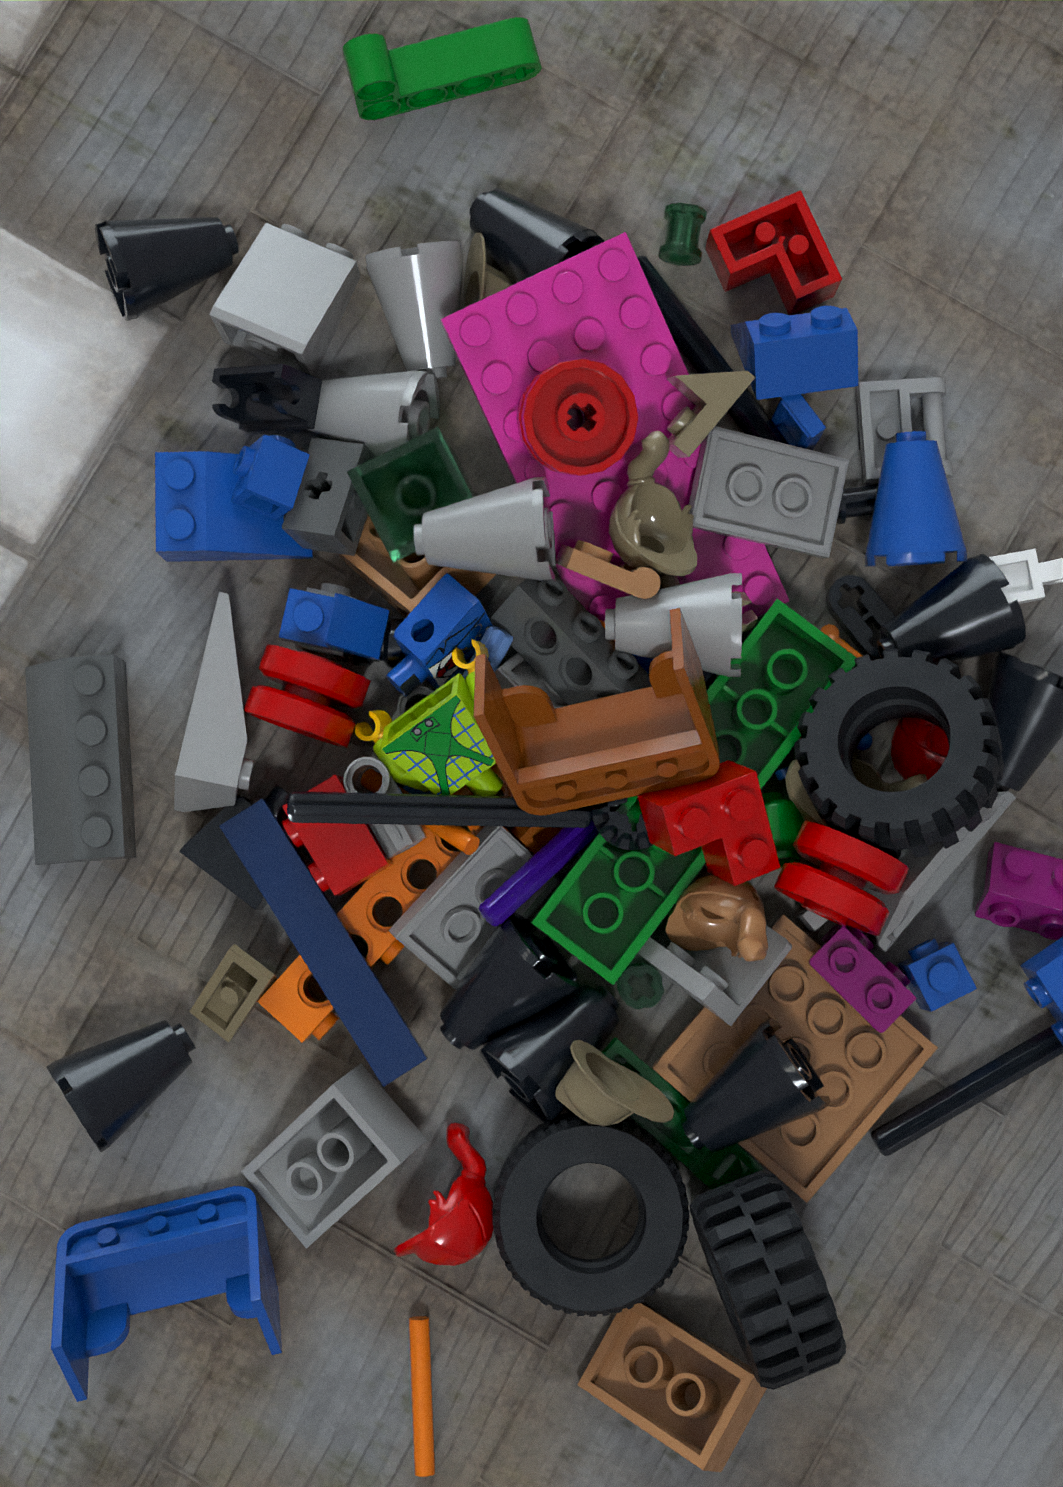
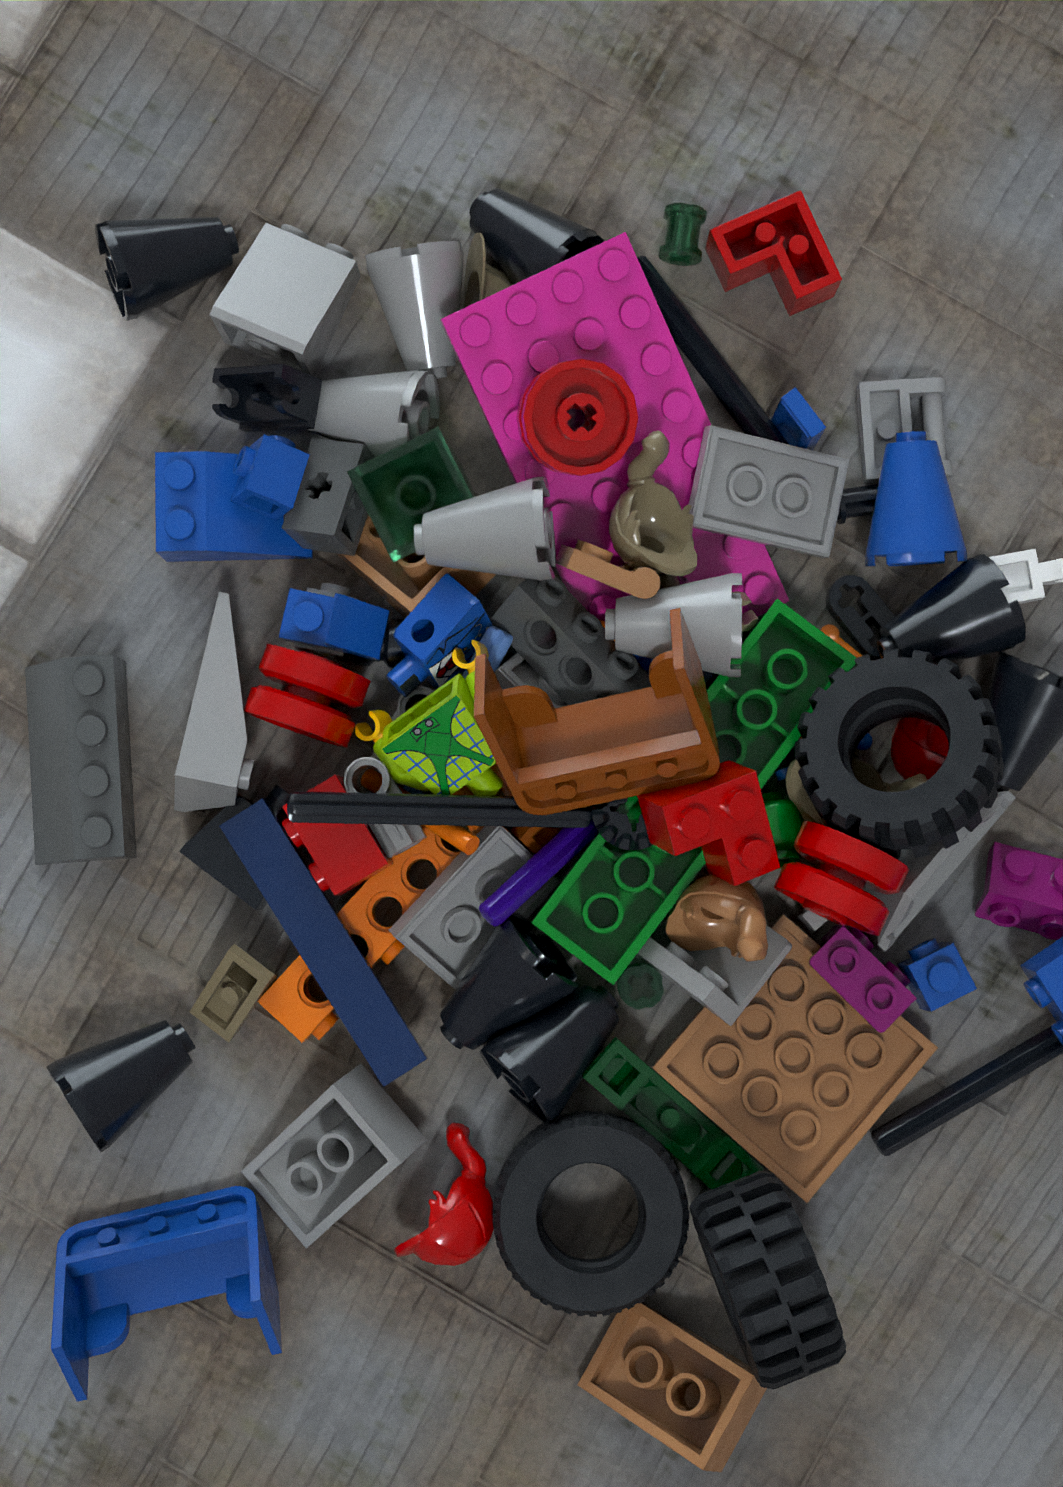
green beam [342,17,542,120] -> none
orange bar [409,1316,435,1477] -> none
dark tan piece [555,1040,674,1126] -> none
dark tan slope [667,371,755,458] -> none
black cone [682,1018,831,1152] -> none
blue slope [730,306,858,400] -> none

